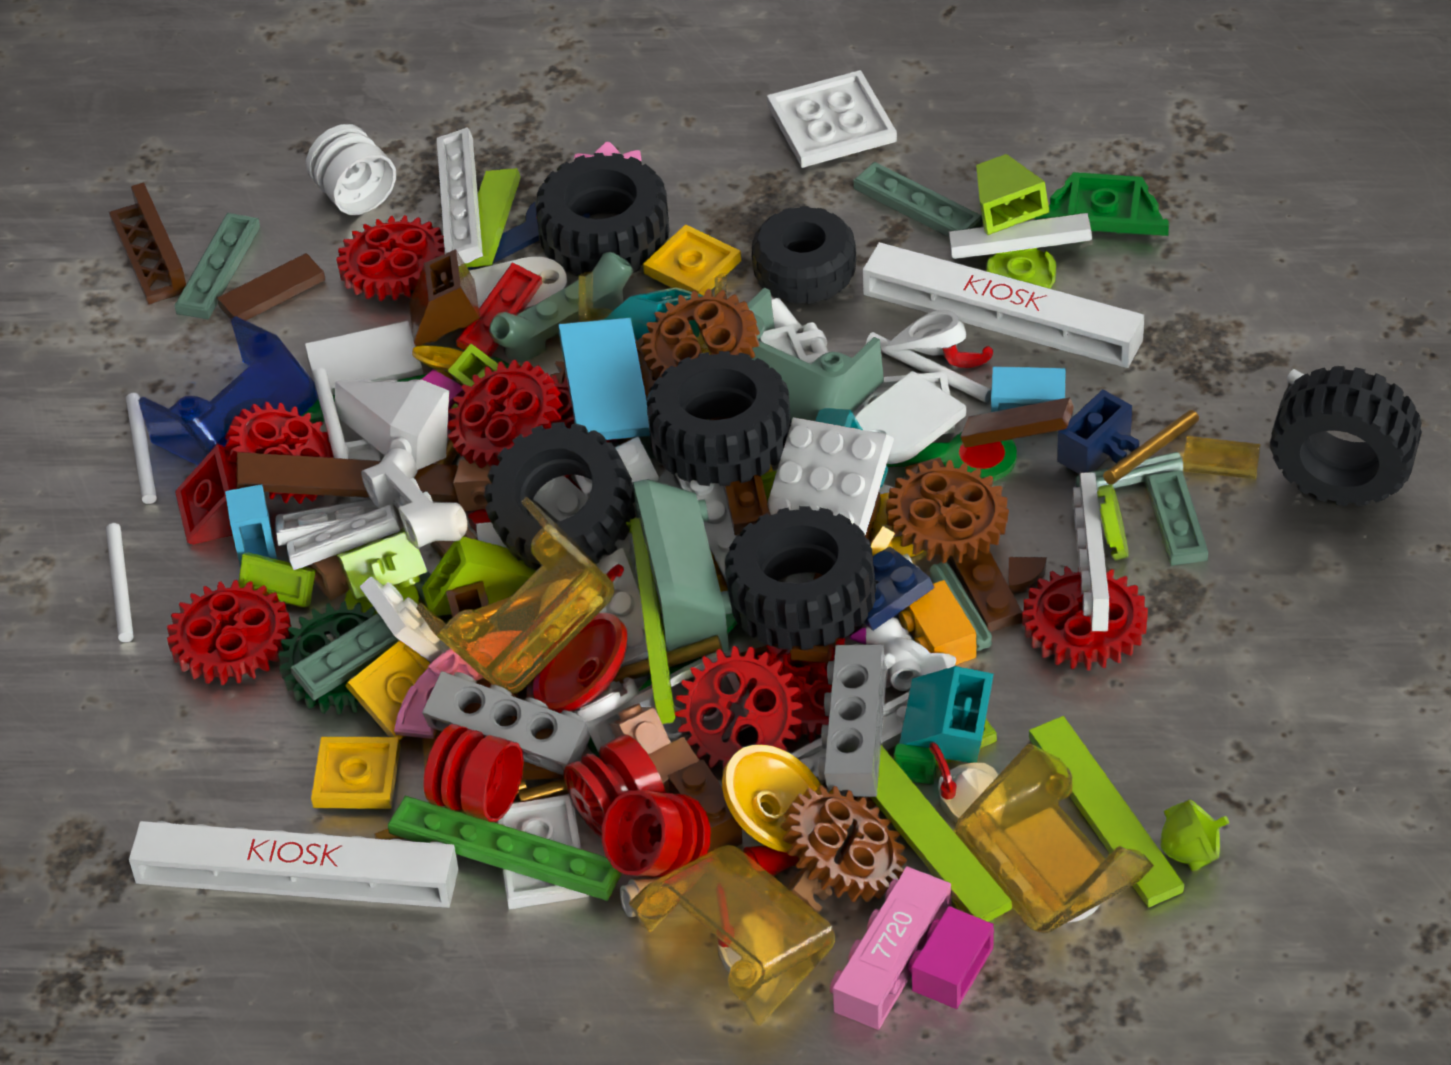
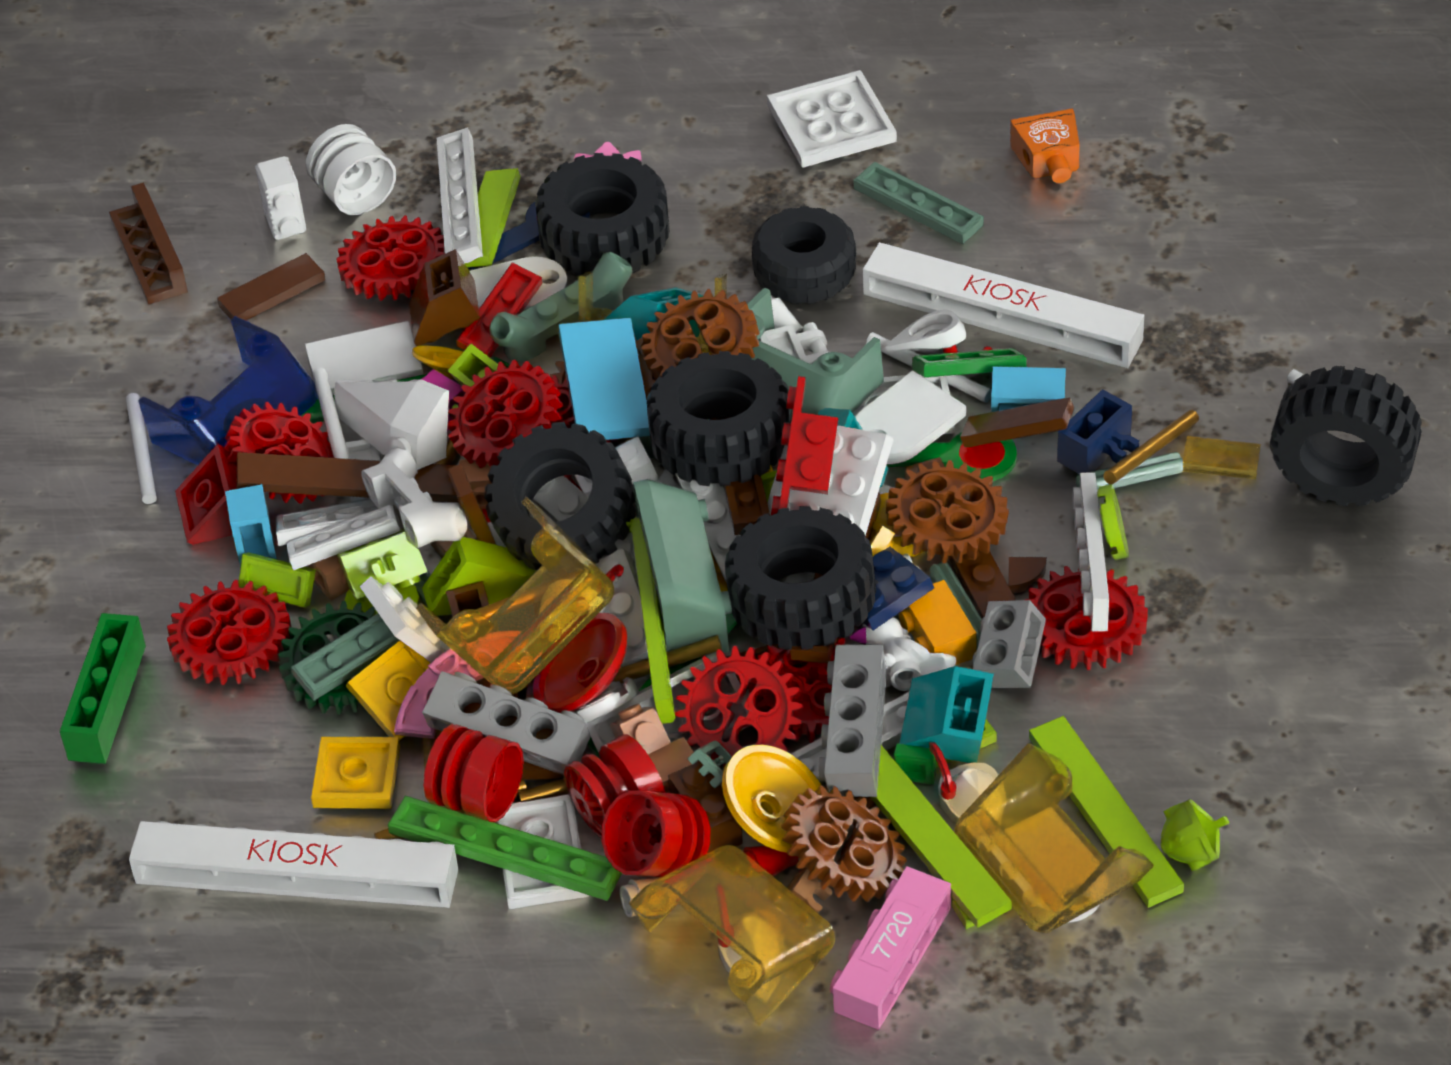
white bar [106,523,134,642] -> none
sand green tile [175,213,260,320] -> none
yellow plate [643,224,741,296] -> none
dark pink brick [908,906,994,1009] -> none
white tile [949,213,1092,259] -> none
lime slope [976,154,1049,235] -> none
lime tile [987,248,1056,289] -> none
green wing [1034,172,1169,236] -> none
sand green tile [1145,470,1208,566] -> none
none -> green brick [60,613,146,764]
none -> white brick [255,156,306,240]
none -> reddish brown tile [448,463,497,545]
none -> sand green tile [687,740,732,788]
none -> red bracket [771,376,838,515]
none -> green tile [912,348,1027,378]
none -> light grey brick [973,600,1046,688]
none -> orange torso [1010,108,1080,183]

